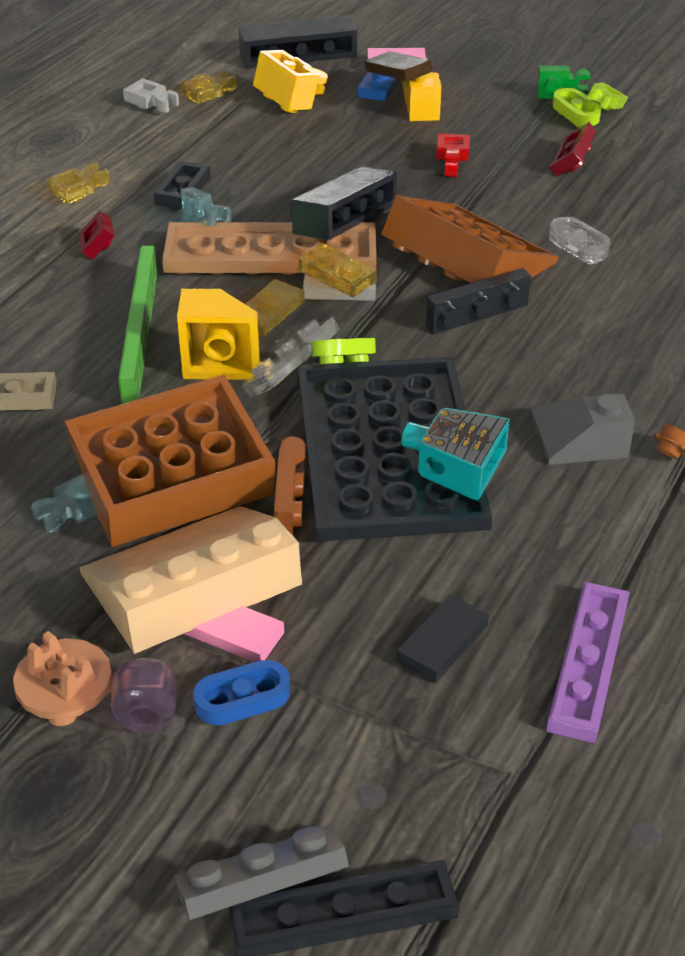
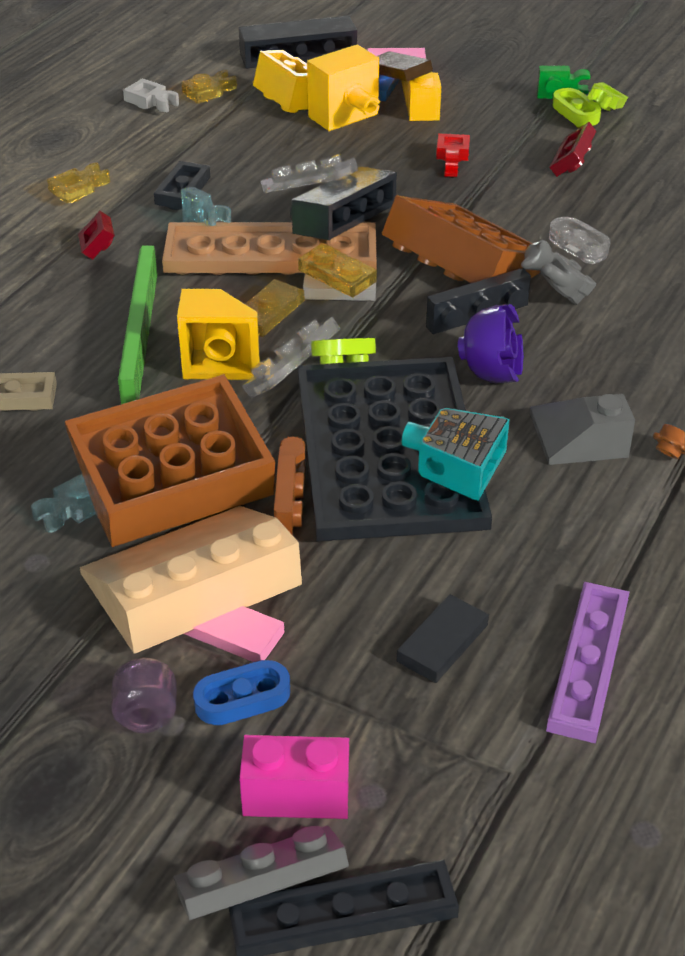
nougat plate [13,631,114,726] -> none
none -> dark pink brick [240,735,349,819]
none -> clear plate [260,155,358,193]
none -> yellow brick [307,44,380,131]
none -> dark purple cylinder [458,304,524,383]
none -> dark grey animal [521,240,596,305]

